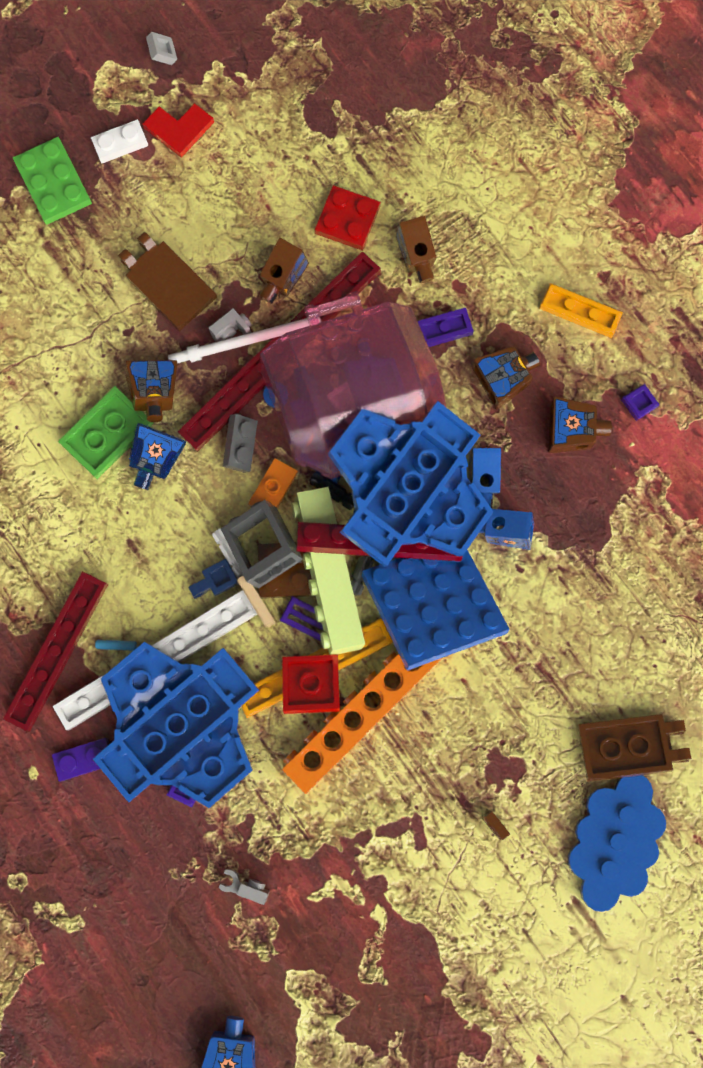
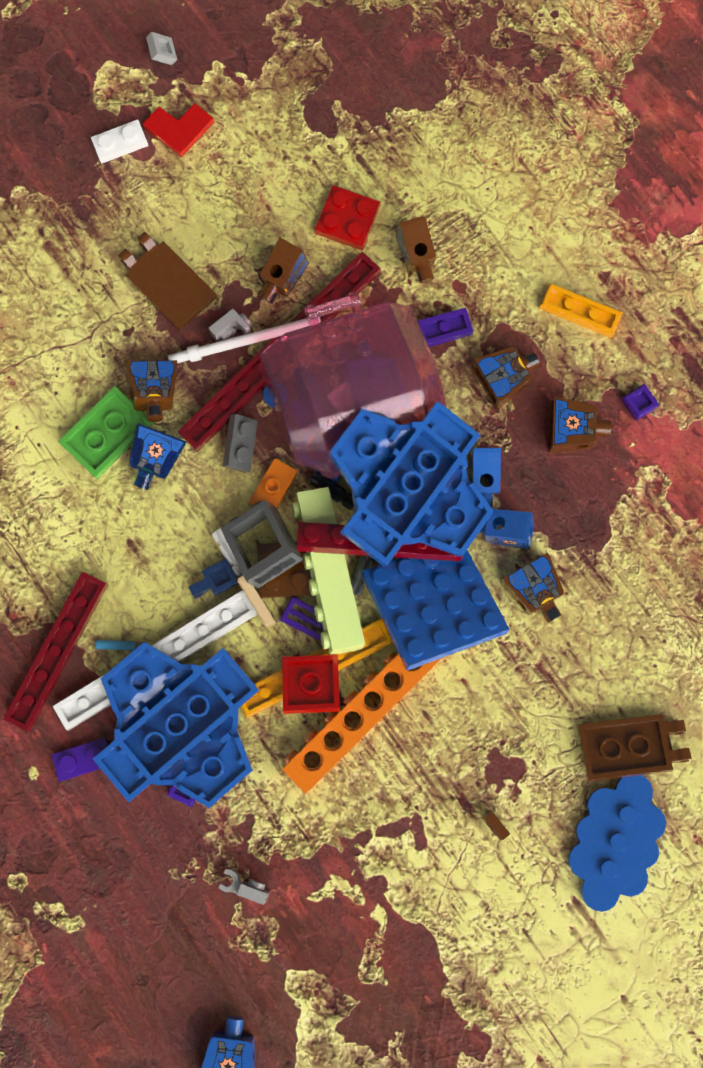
bright green plate [13,136,92,225] -> none
none -> torso [500,552,564,623]

